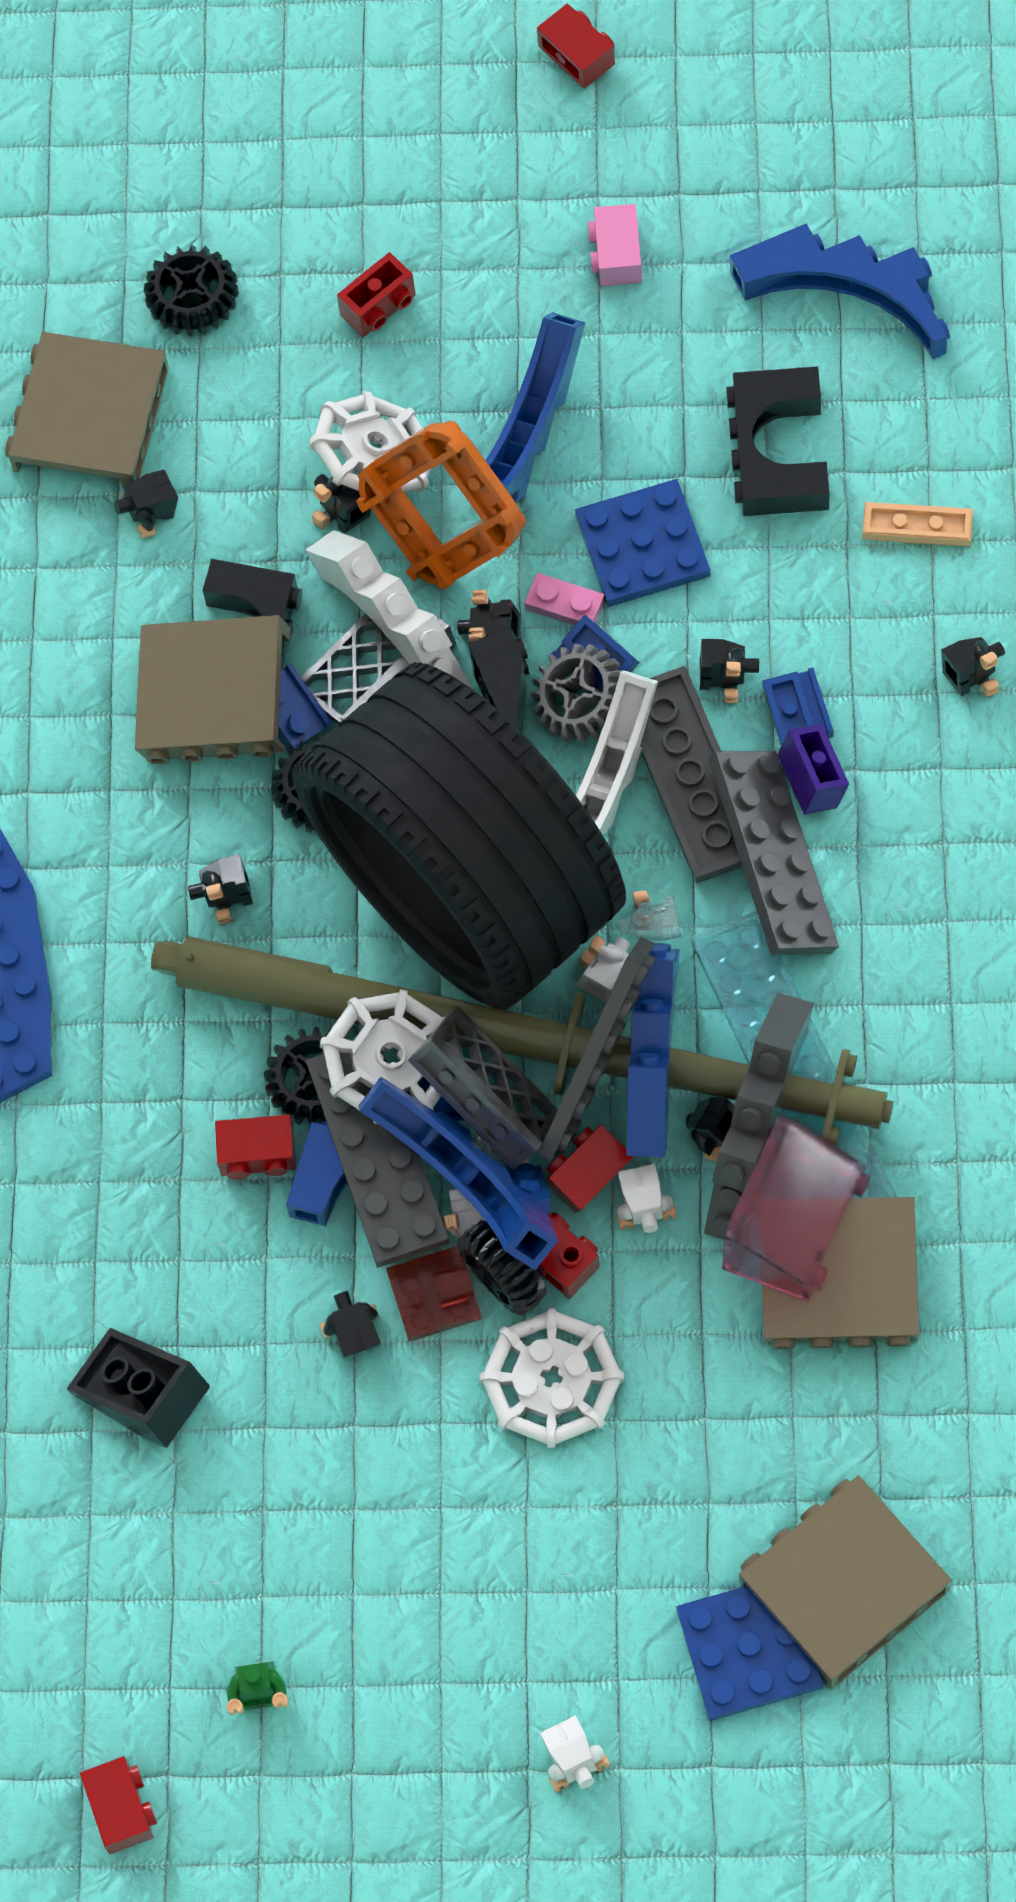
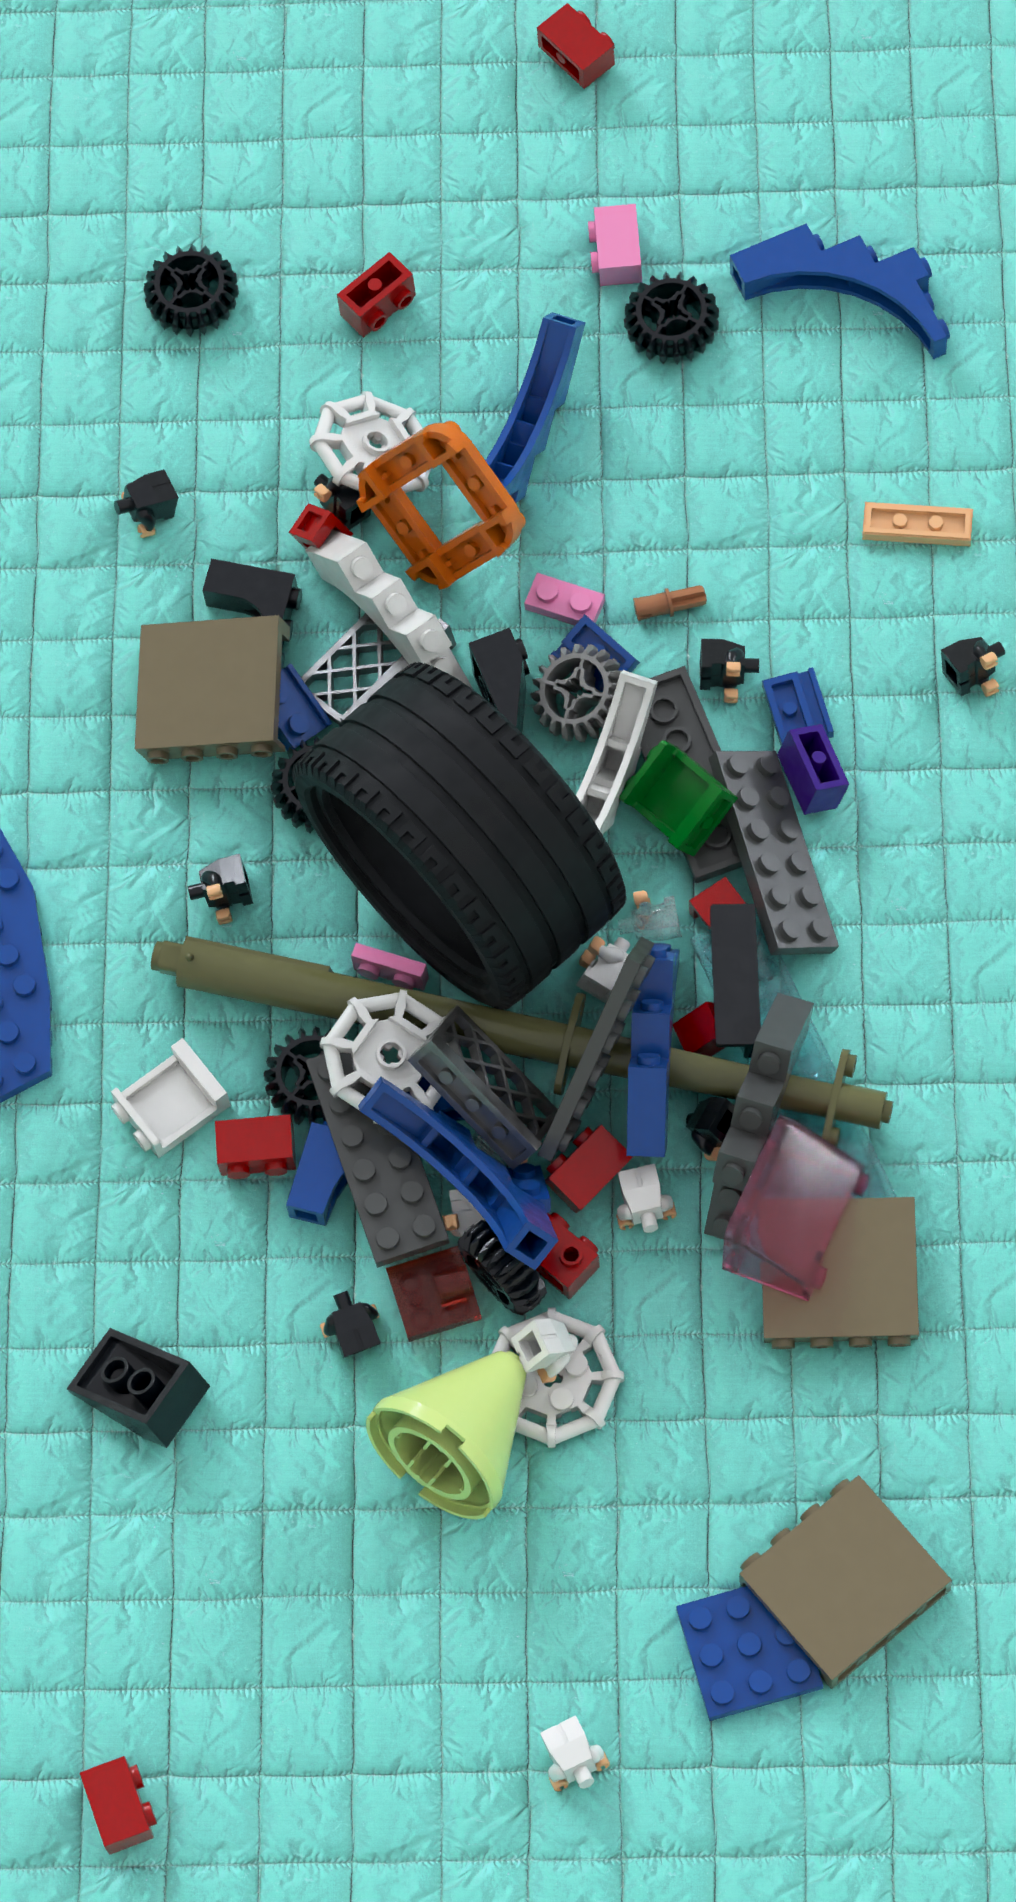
dark tan panel [5,332,169,489] -> none
green piece [227,1662,289,1715] -> none
black piece [457,589,521,642] -> none
blue plate [575,479,711,607] -> none
black arch [726,366,830,516] -> none
none -> white panel [111,1038,231,1158]
none -> red panel [289,503,353,549]
none -> bright pink plate [351,943,429,991]
none -> yellowish green cone [366,1351,527,1519]
none -> white piece [511,1318,578,1383]
none -> green panel [619,740,738,857]
none -> black gear [624,271,719,365]
none -> nougat axle [633,585,707,621]
none -> red brick [672,1001,725,1057]
none -> red panel [689,877,746,930]
none -> black panel [710,904,761,1058]

